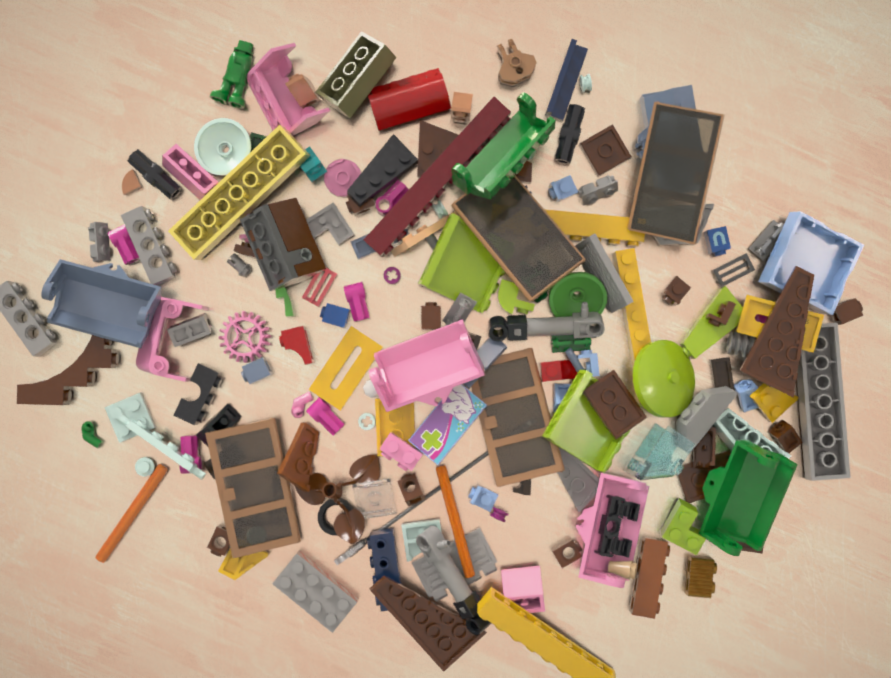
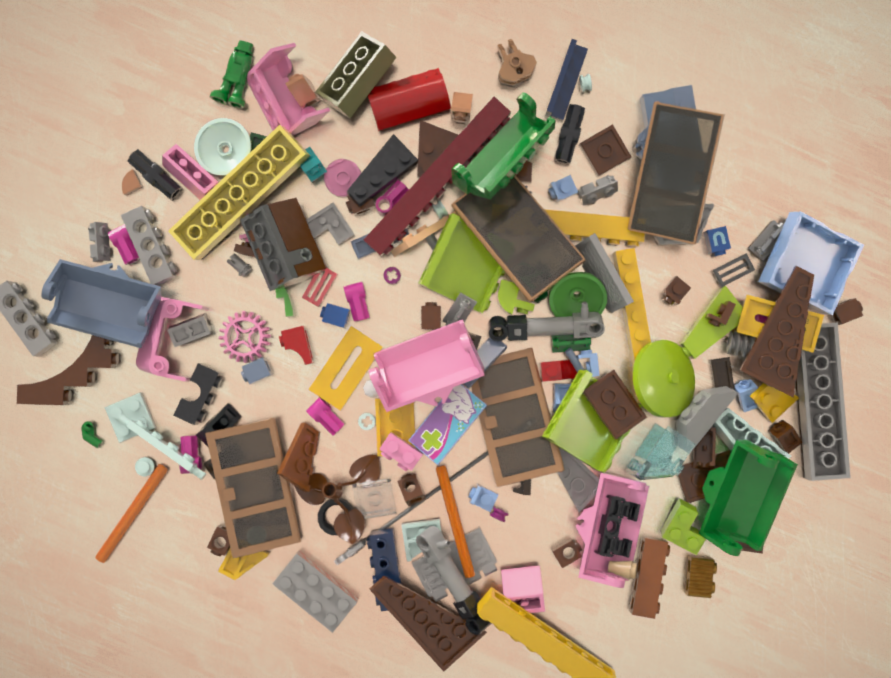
bright pink arm [291,392,314,418] -> none

